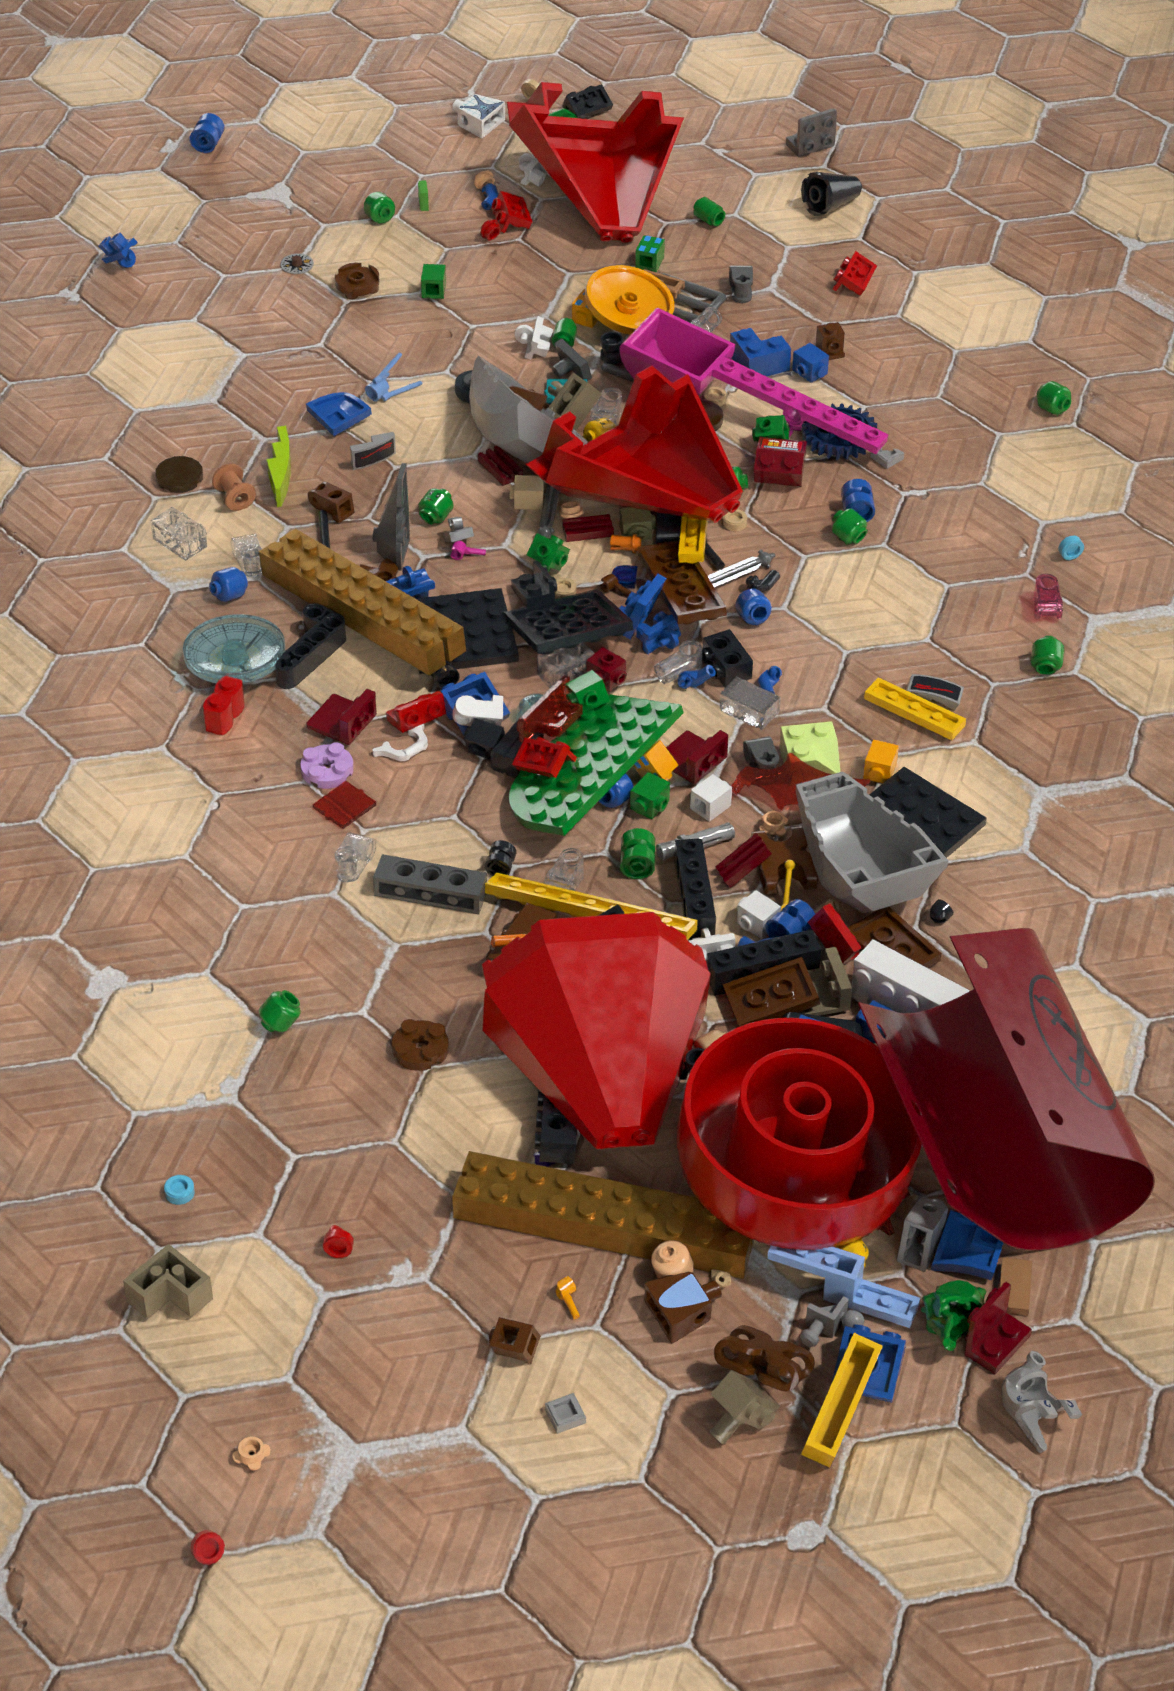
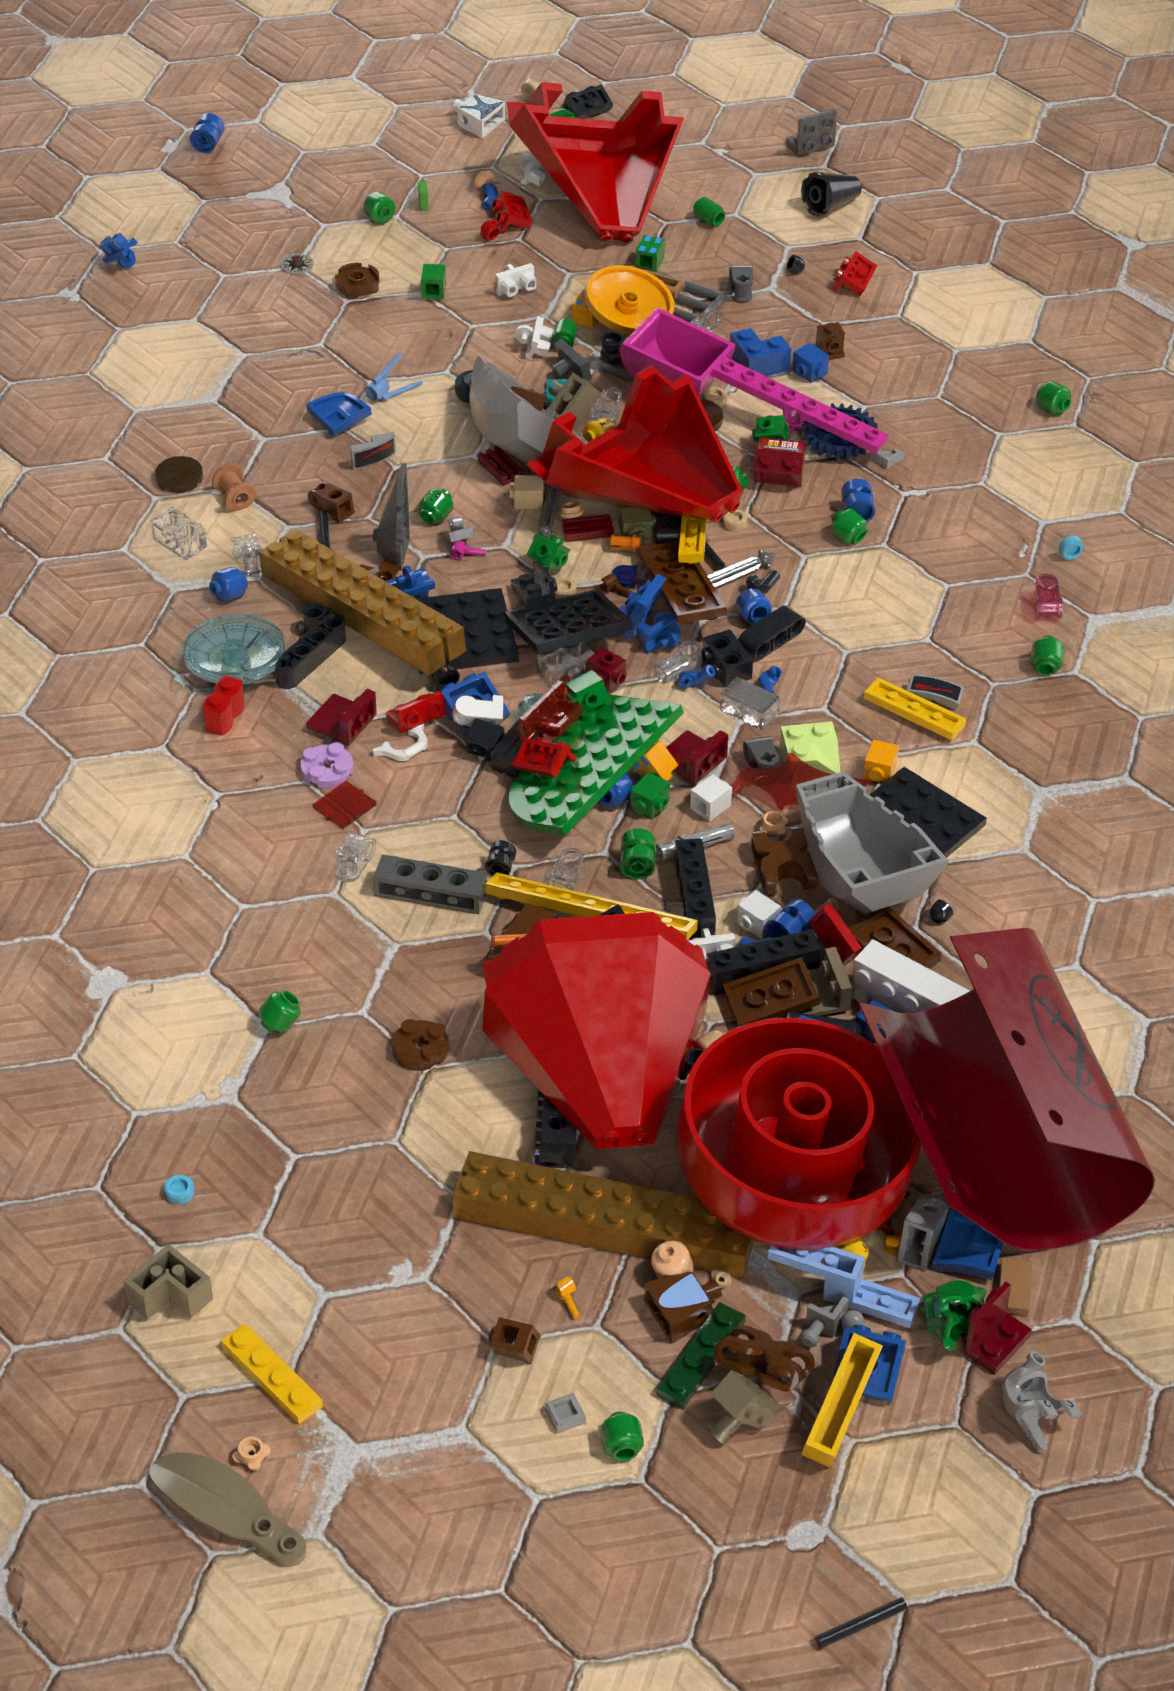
red tile [190,1530,225,1565] -> none
lime slope [267,425,291,507] -> none
red tile [323,1225,354,1258] -> none
dark red tile [715,833,772,888] -> none
yellow hinge [781,860,795,910] -> none
none -> dark tan plant [149,1452,306,1567]
none -> yellow plate [221,1323,323,1424]
none -> white hips [495,263,536,297]
none -> green head [601,1411,644,1461]
none -> dark green plate [657,1302,746,1410]
none -> black beam [738,605,806,660]
none -> black hinge [786,254,805,274]
none -> black bar [815,1597,907,1649]
none -> light orange hand [884,1228,903,1255]

